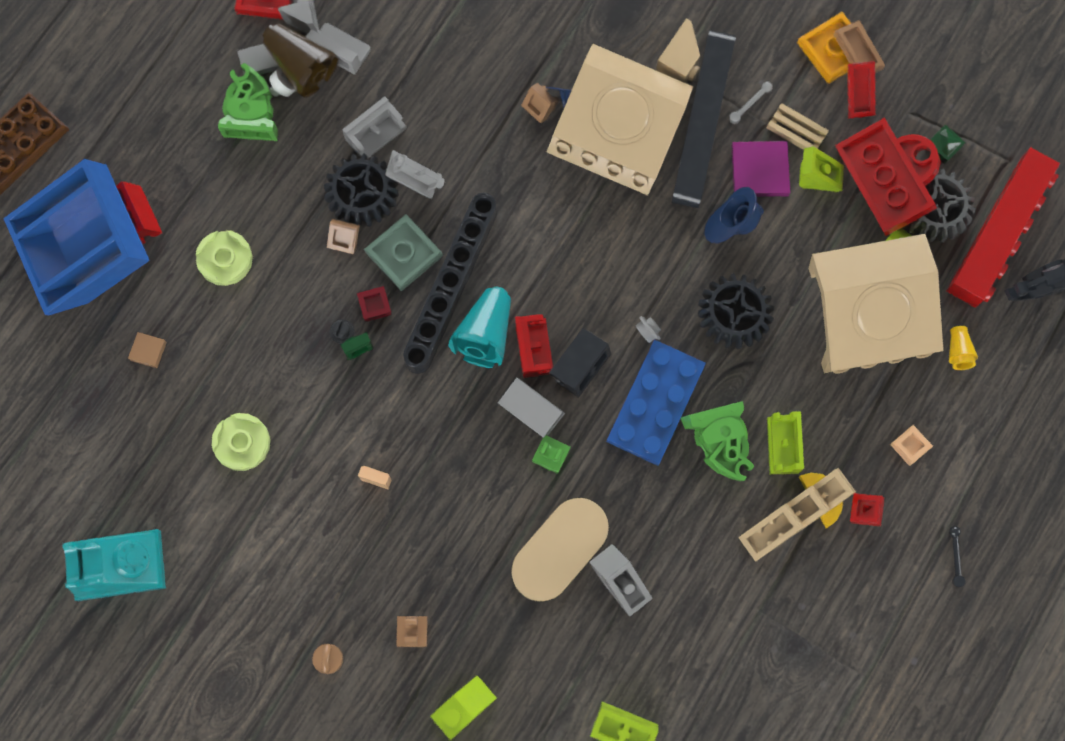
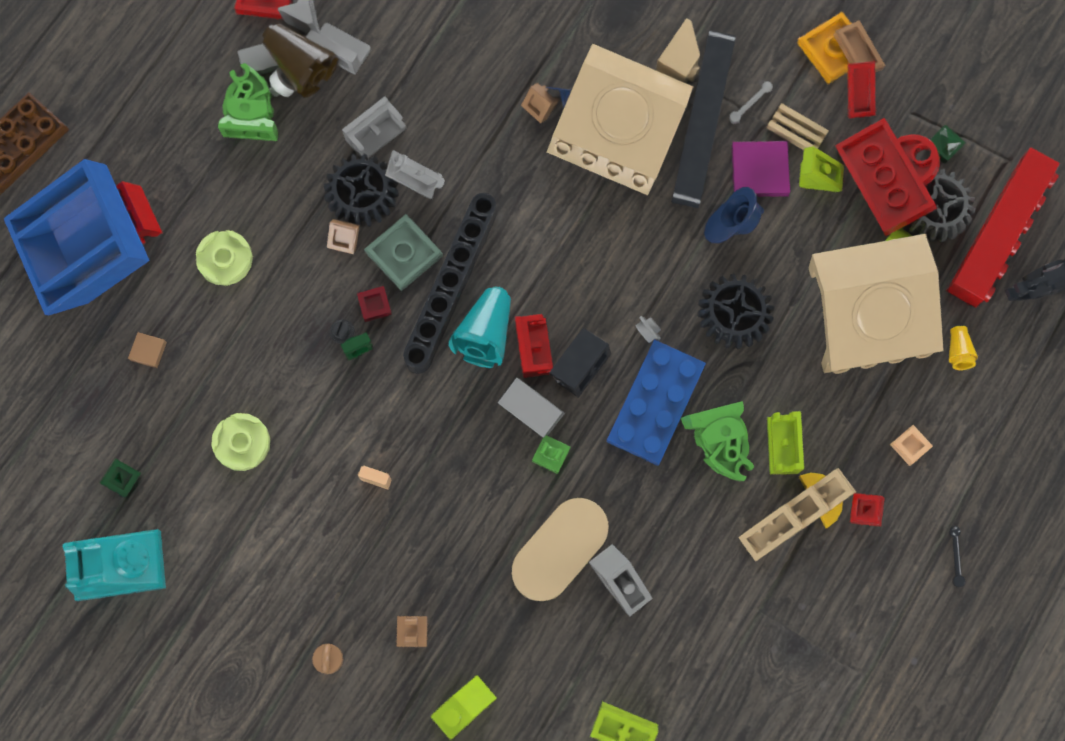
none -> dark green tile [99,458,141,498]

